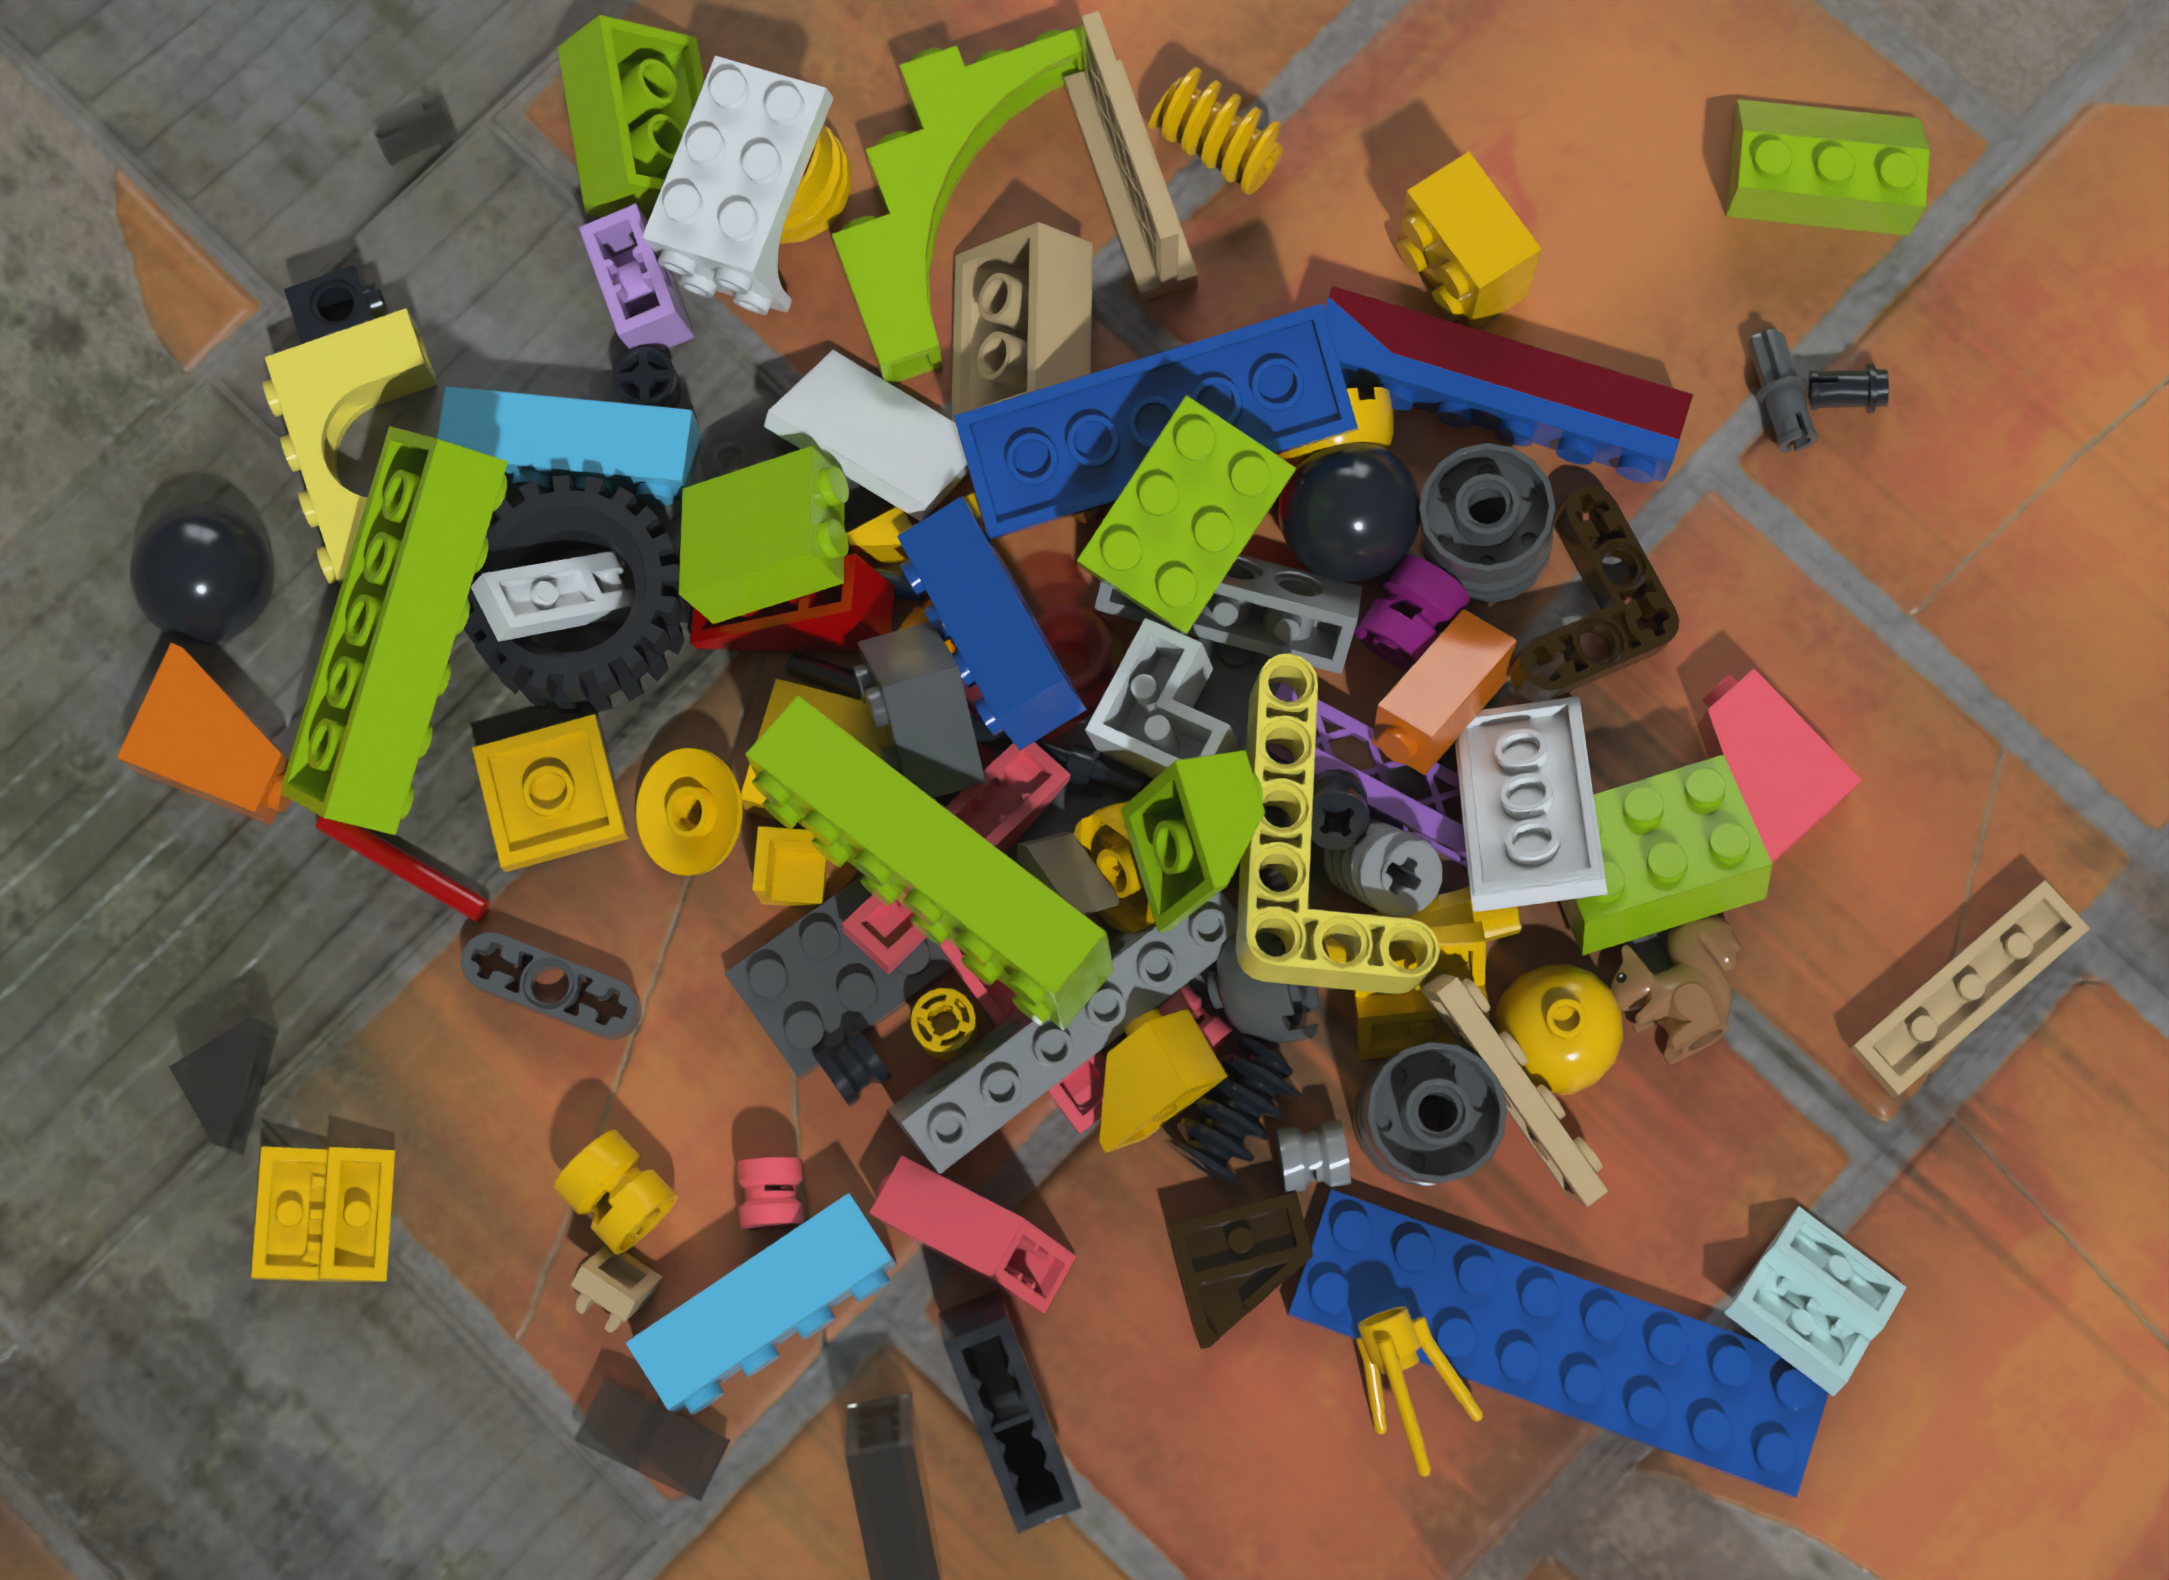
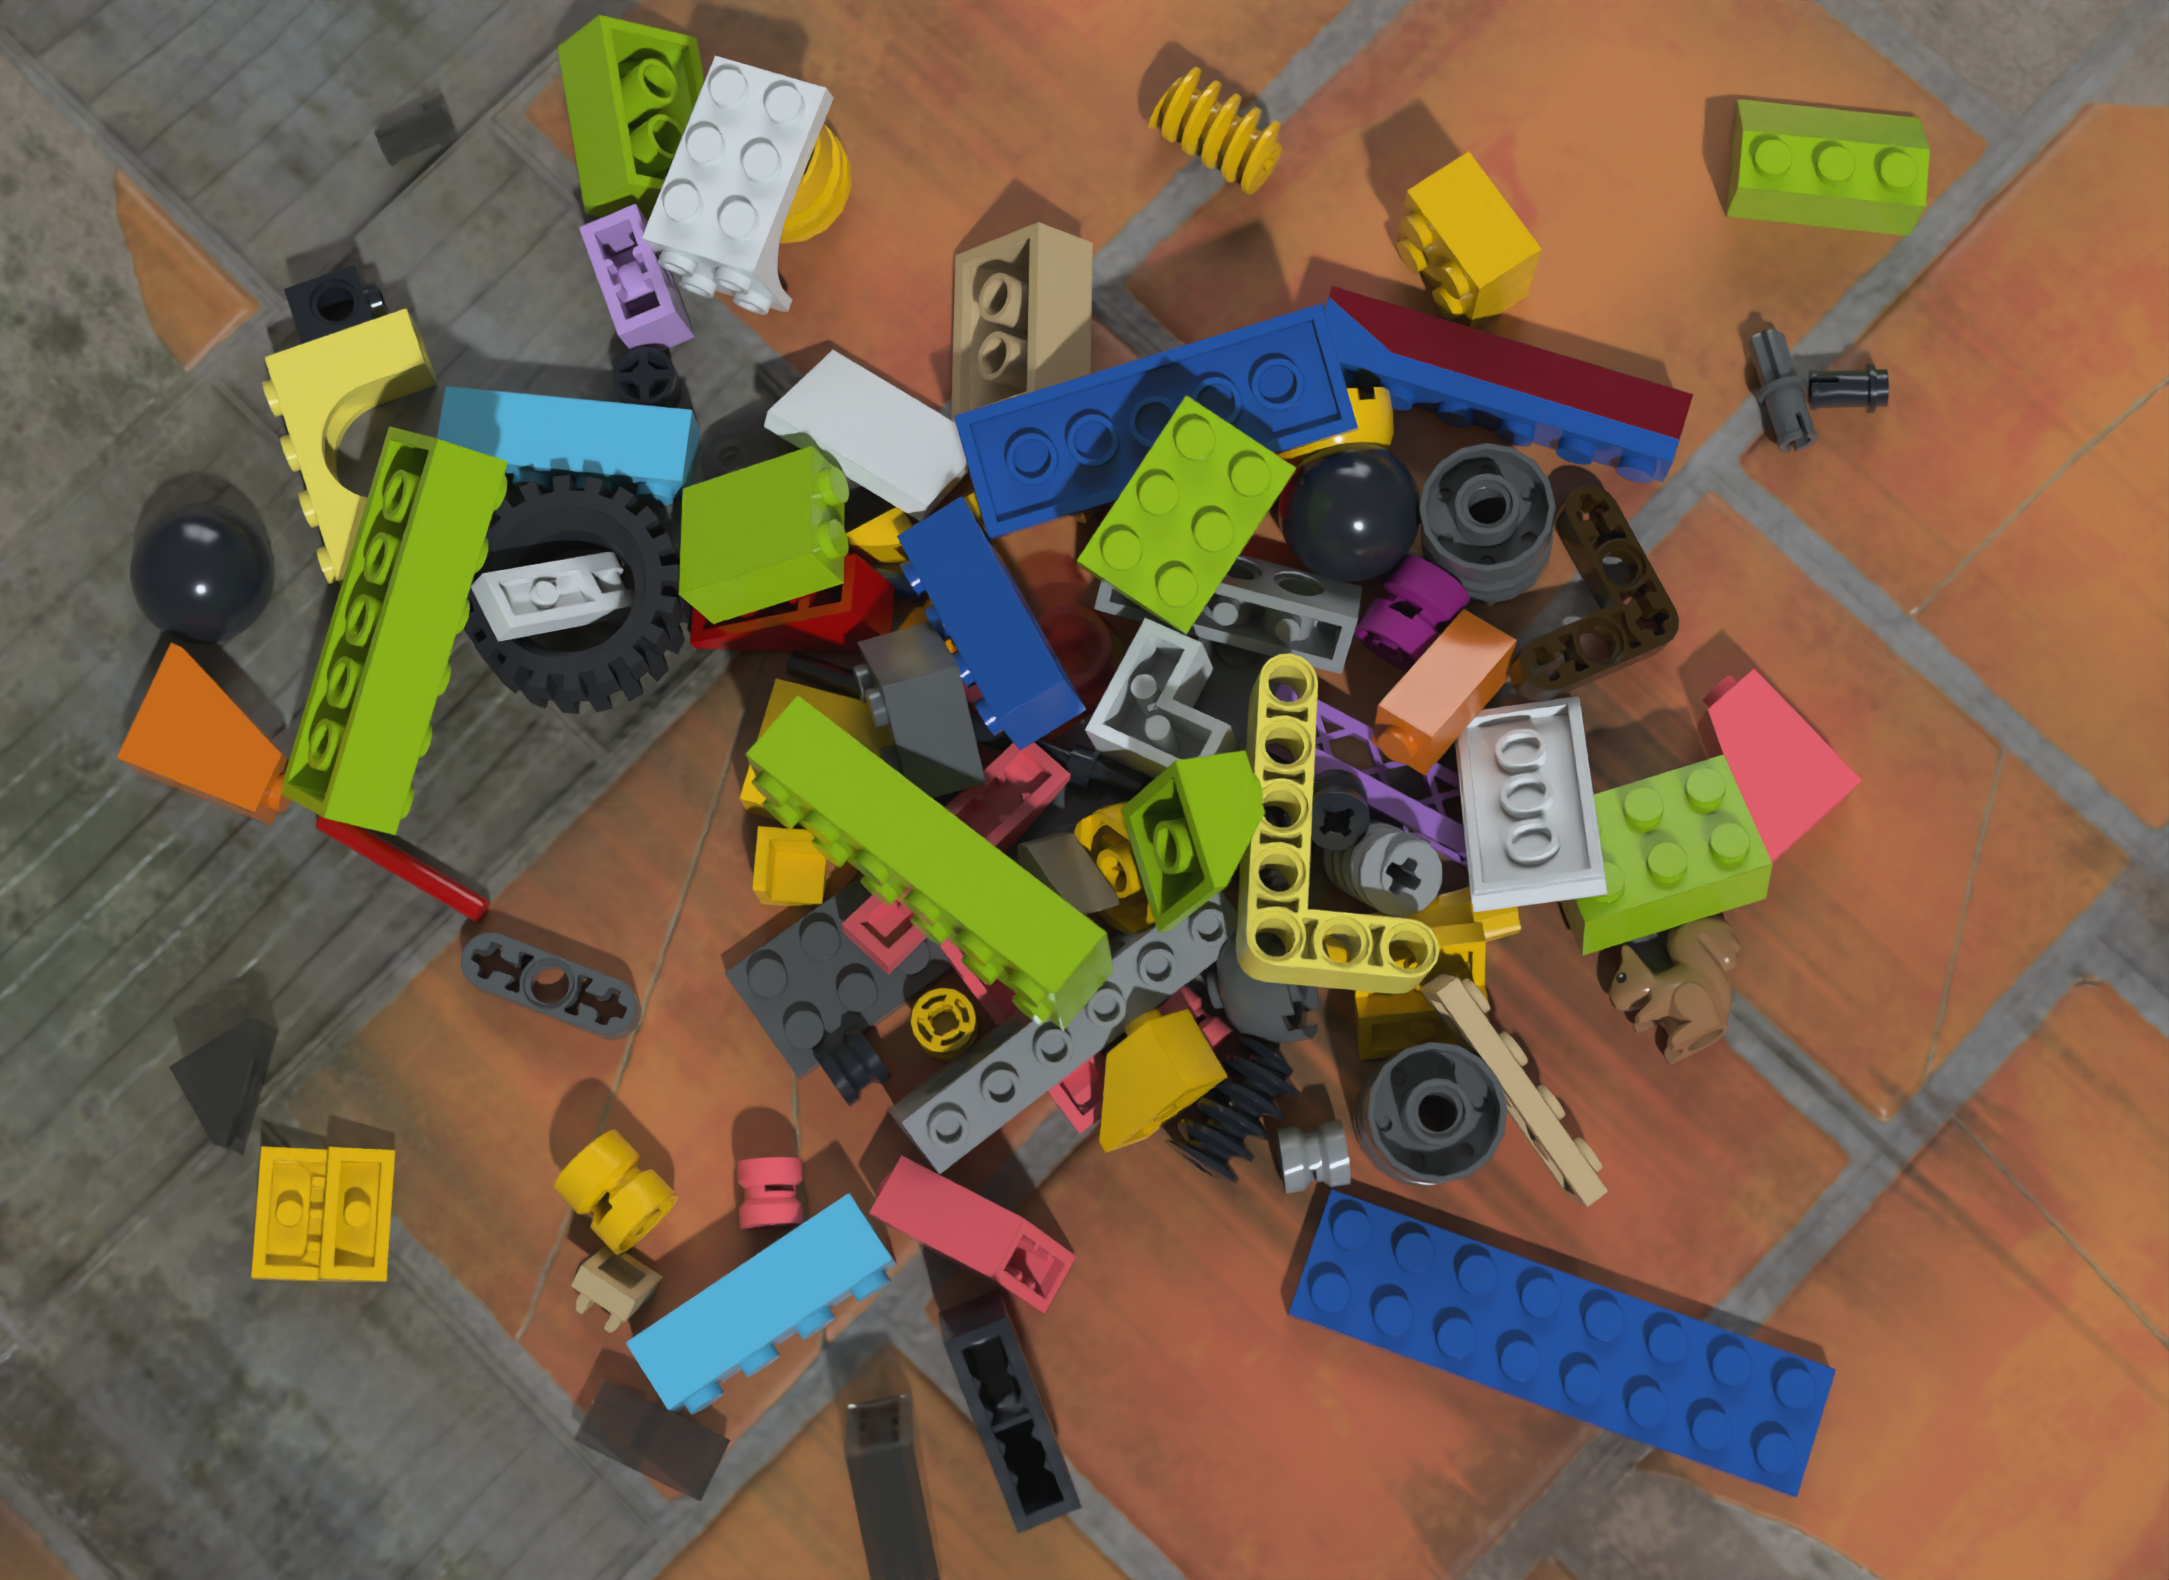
yellow plate [472,714,629,872] -> none
yellow dish [636,748,743,876] -> none
lime arch [832,27,1084,385] -> none
tan fence [1064,11,1198,302] -> none
dark brown wing [1168,1192,1313,1349] -> none
yellow plant [1356,1307,1483,1477] -> none
yellow cylinder [1493,964,1623,1095] -> none
light aqua slope [1724,1206,1907,1396] -> none
tan plate [1849,880,2090,1098] -> none

